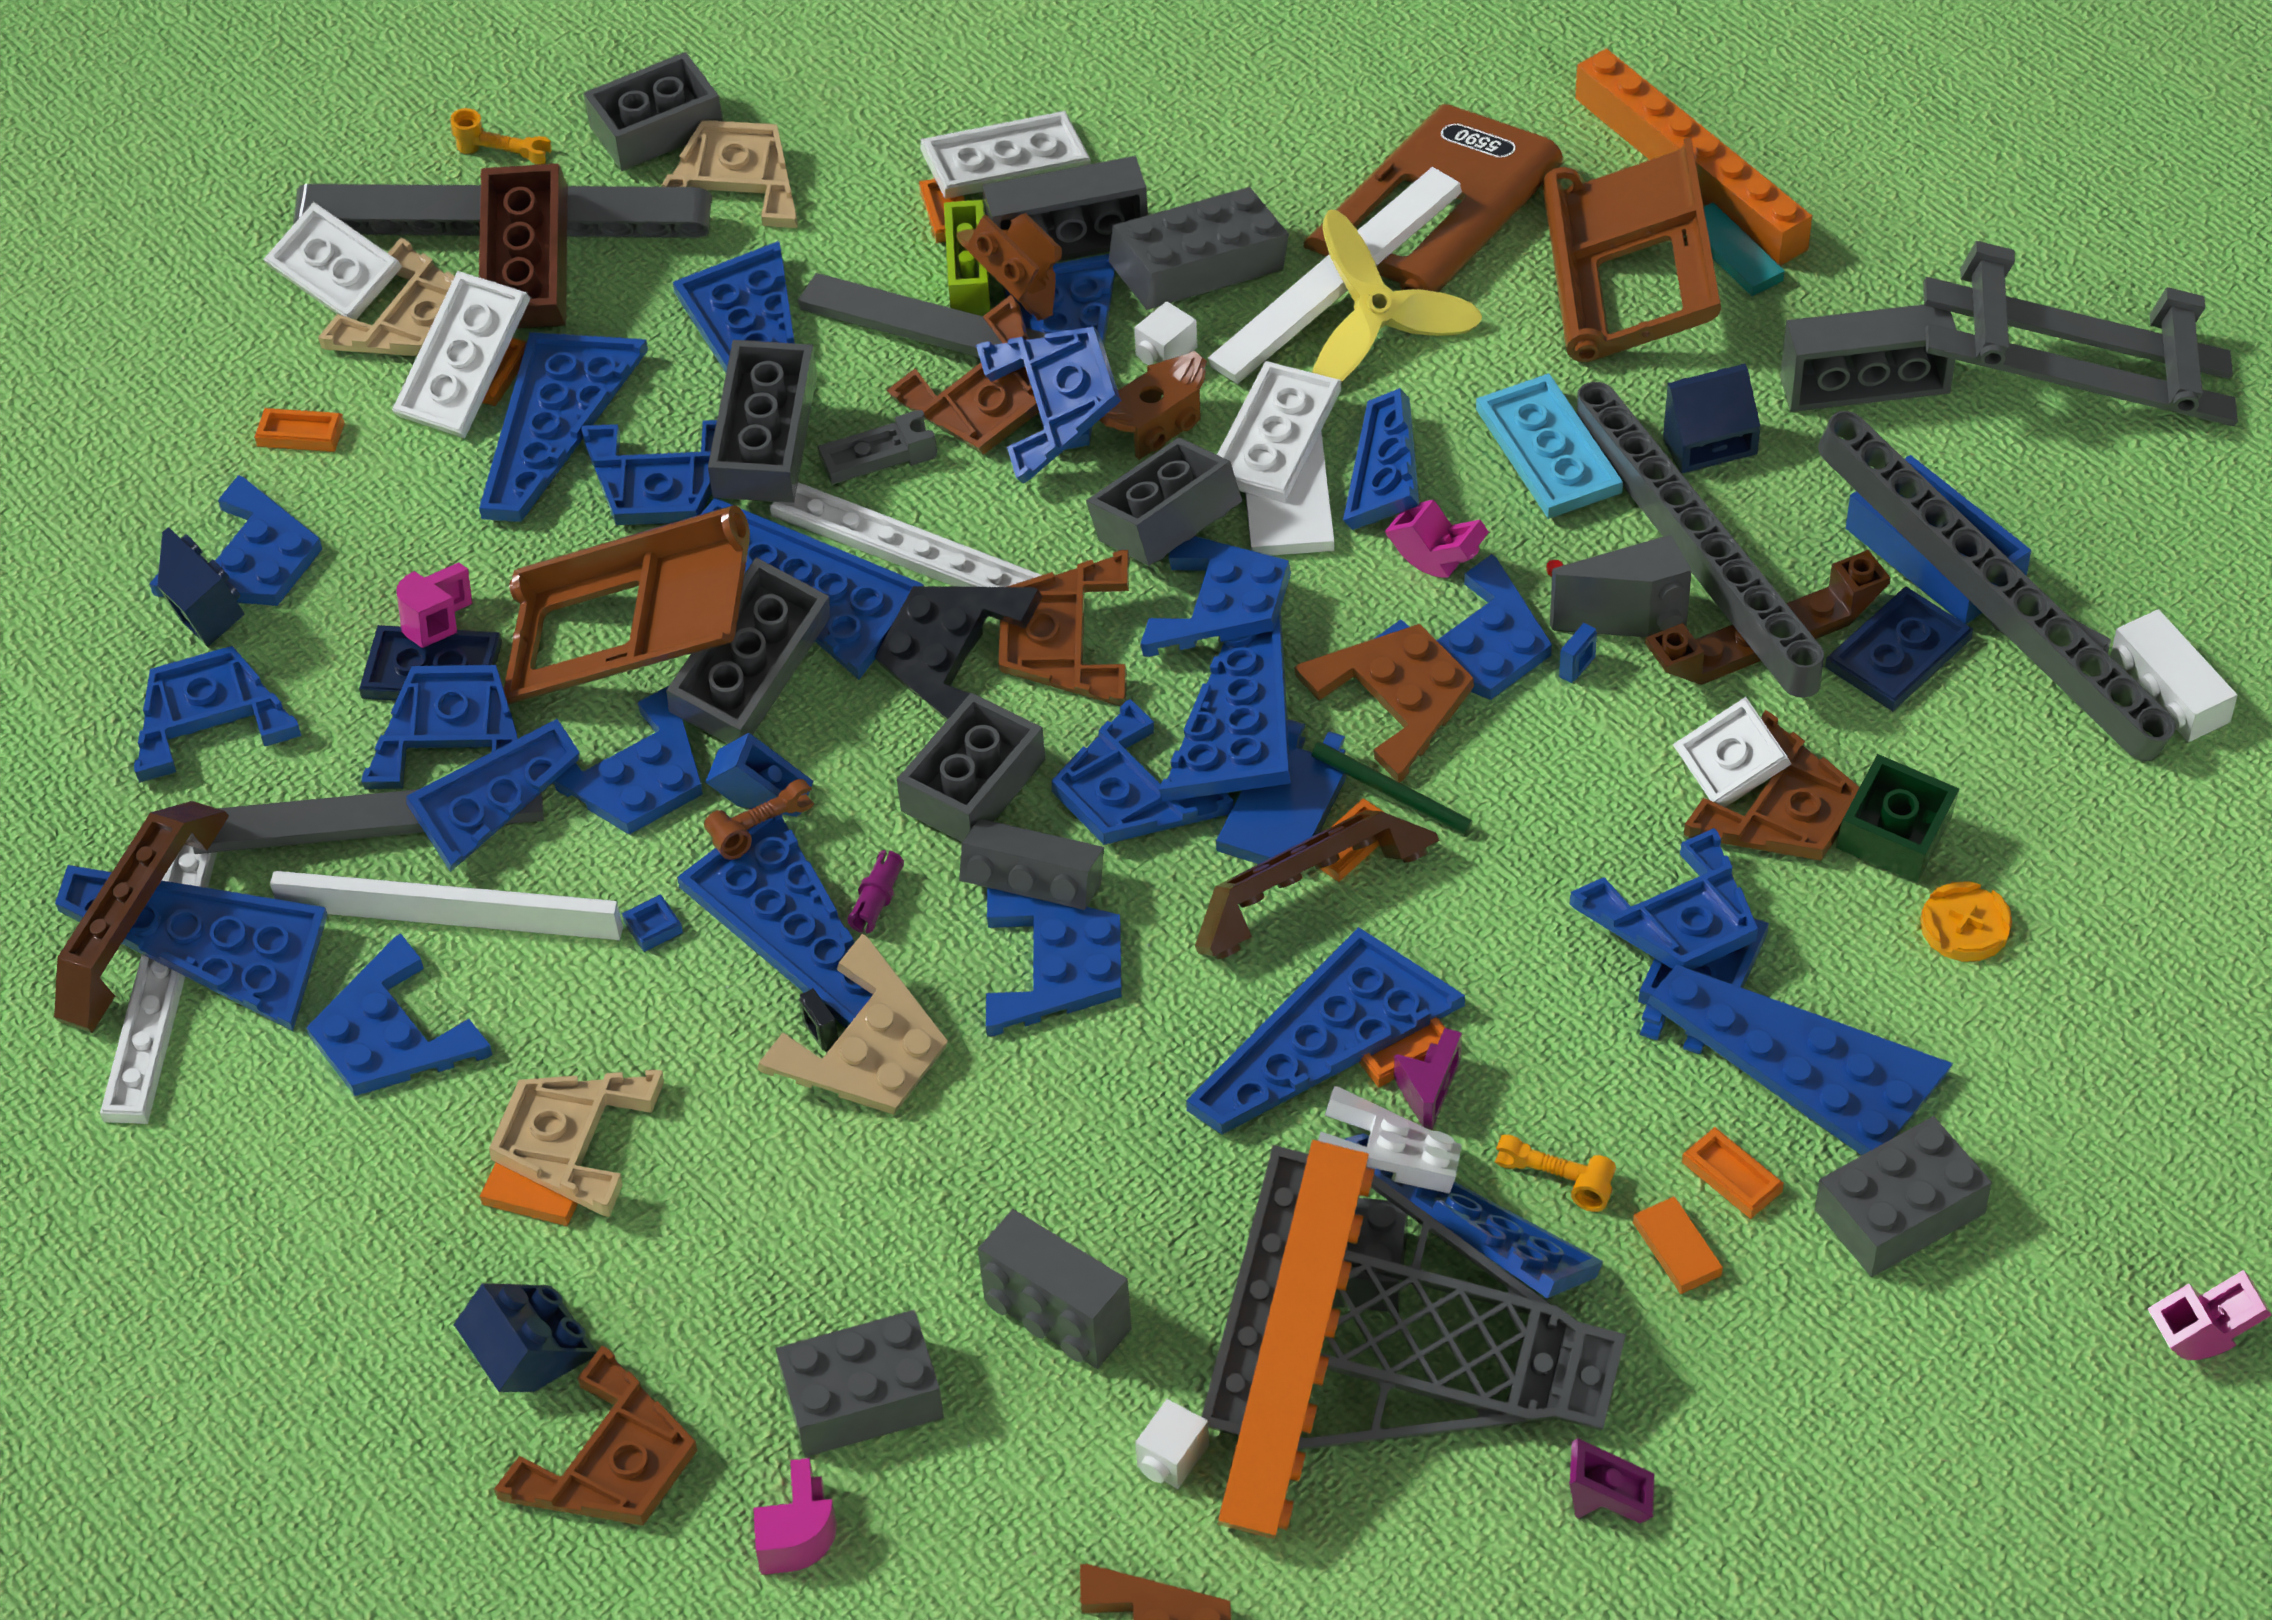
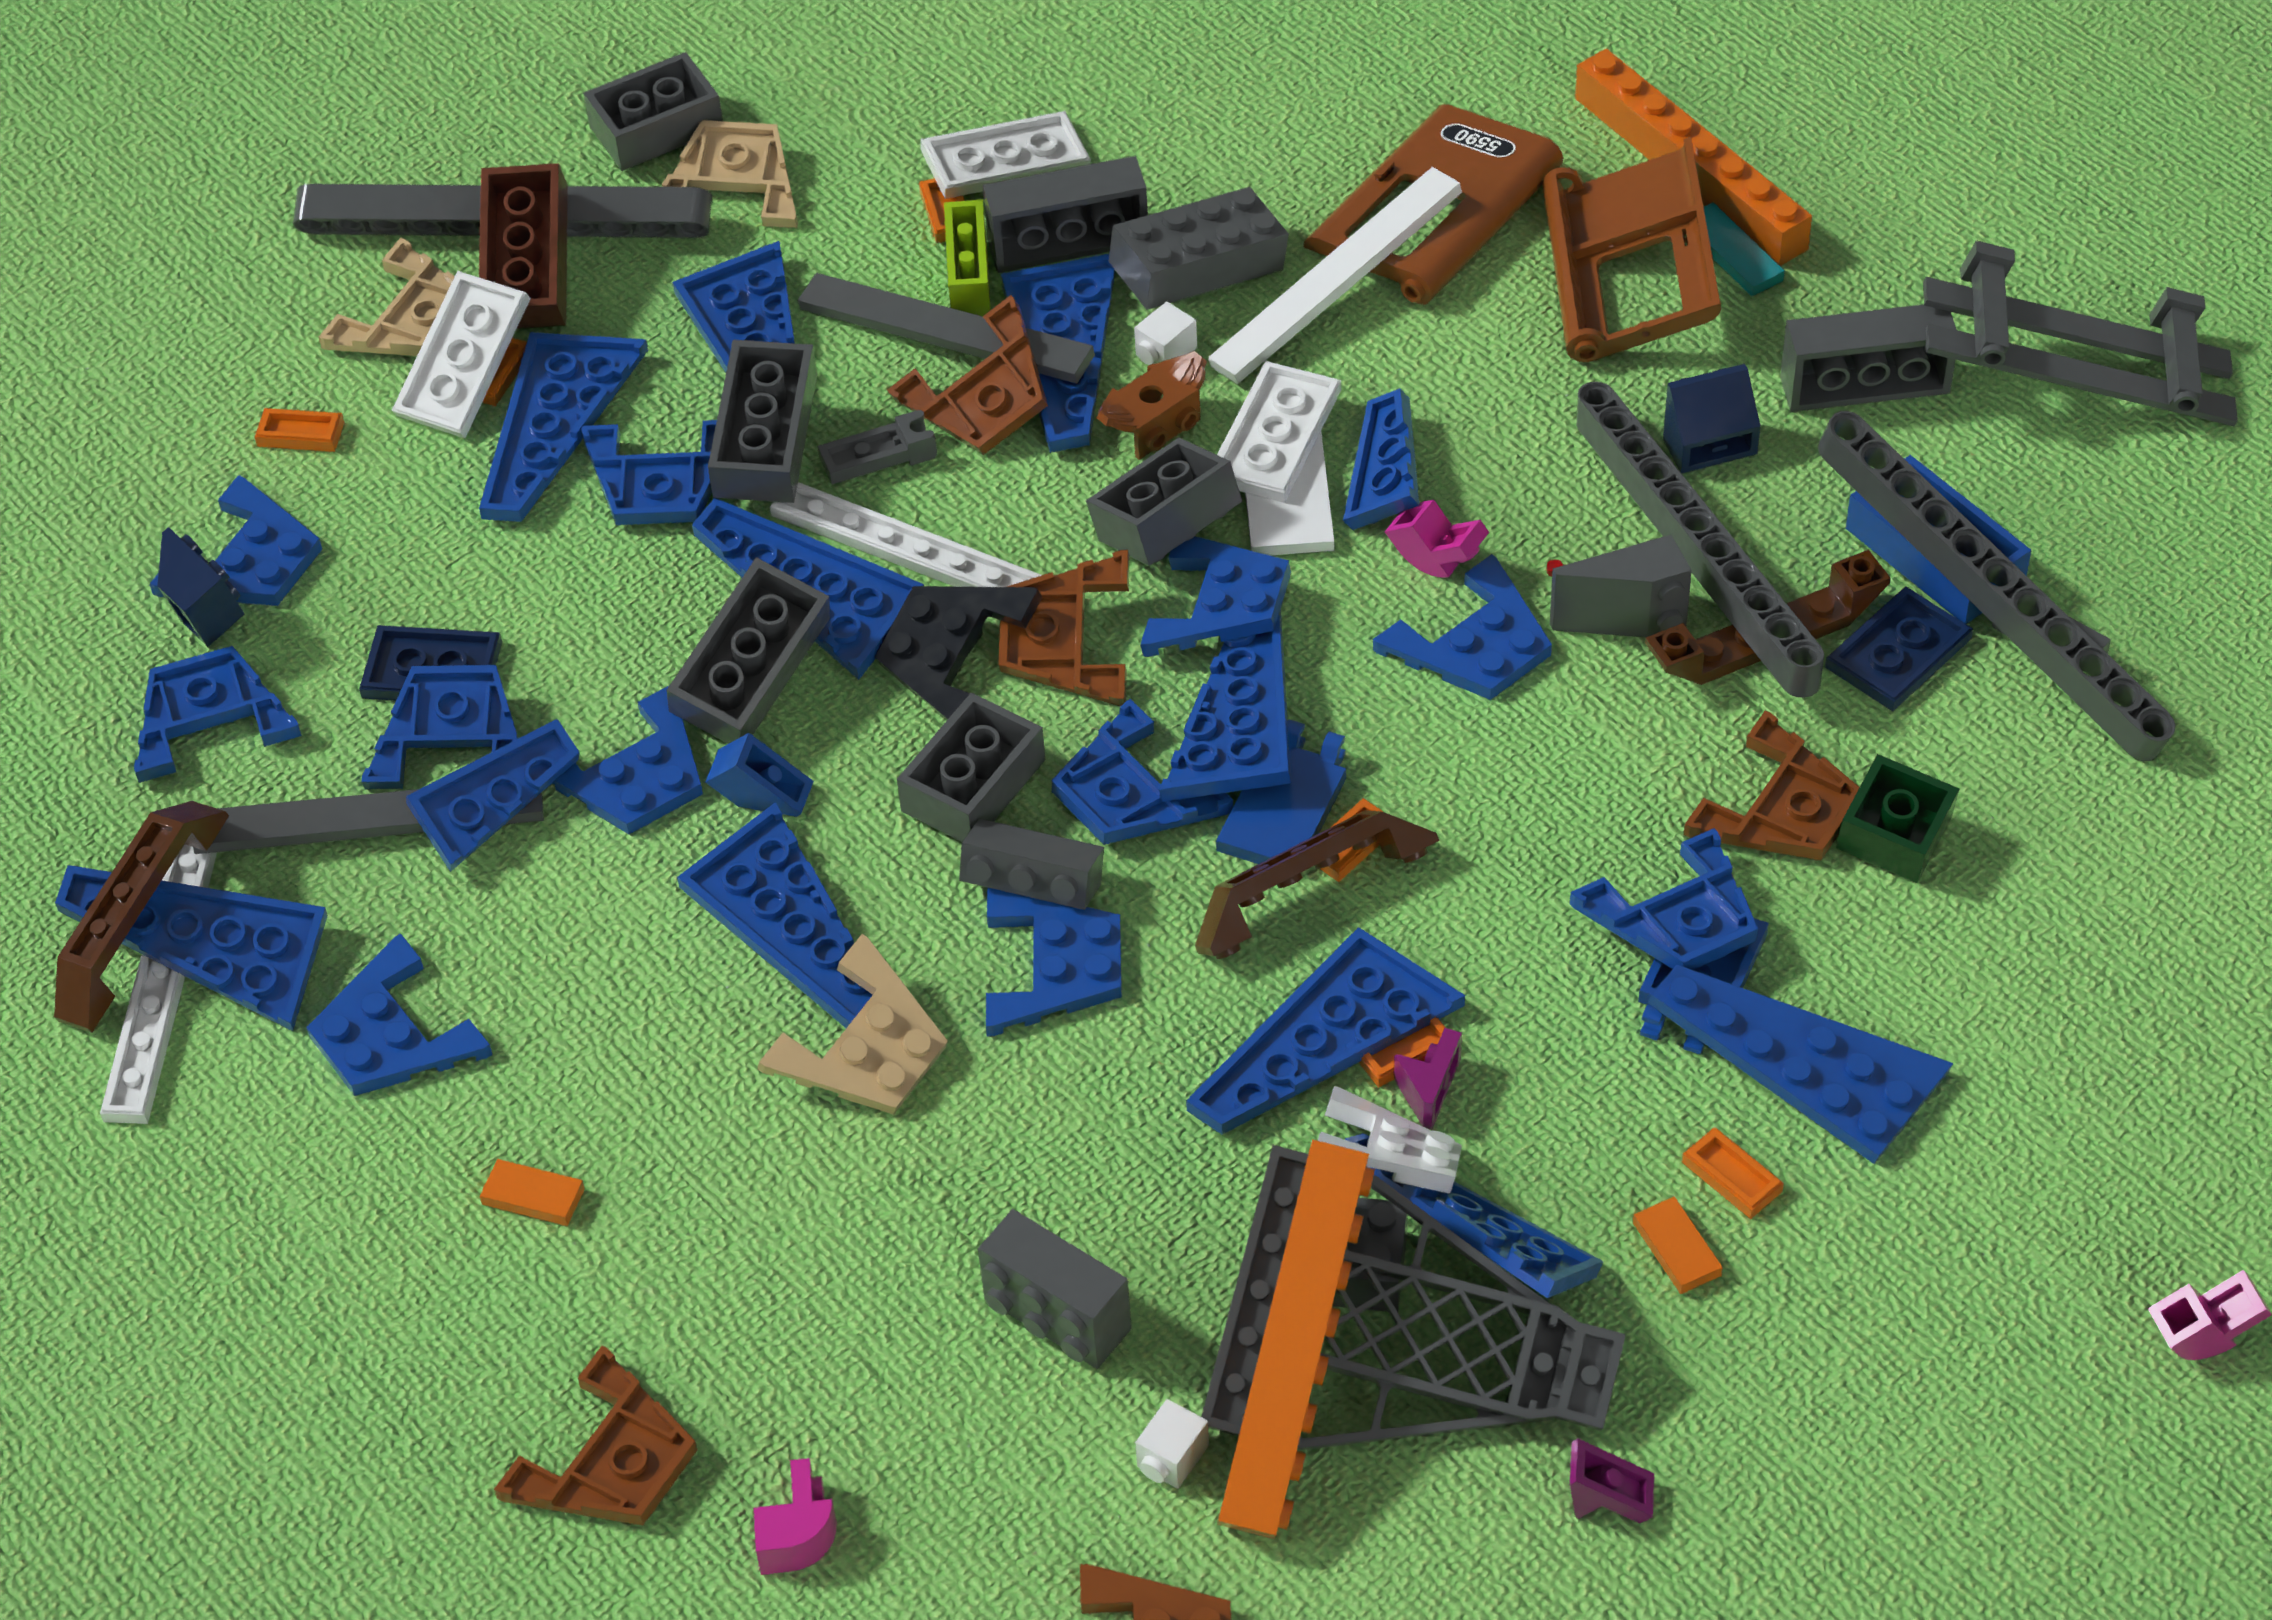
white tile [263,202,402,320] -> none
white tile [270,871,623,940] -> none
dark pink brick [396,562,472,648] -> none
light orange brick [450,108,551,165] -> none
dark blue slope [453,1283,597,1392] -> none
tan wing [489,1070,664,1217] -> none
dark orange piece [504,505,750,704] -> none
blue tile [622,894,683,952] -> none
dark orange brick [704,779,815,860] -> none
dark grey brick [775,1309,944,1457] -> none
black tile [799,988,838,1052] -> none
magenta pin [847,850,904,934] -> none
dark orange piece [957,213,1062,321] -> none
blue wing [976,327,1121,484] -> none
dark orange wing [1294,624,1474,782] -> none
dark green bar [1311,741,1473,836] -> none
light yellow piece [1312,209,1482,383] -> none
medium azure plate [1476,374,1623,519] -> none
light orange brick [1495,1134,1616,1212] -> none
blue tile [1559,623,1597,683] -> none
white tile [1673,697,1792,807] -> none
dark grey brick [1815,1116,1992,1278] -> none
light orange tile [1920,881,2012,962] -> none
white brick [2111,609,2237,742] -> none

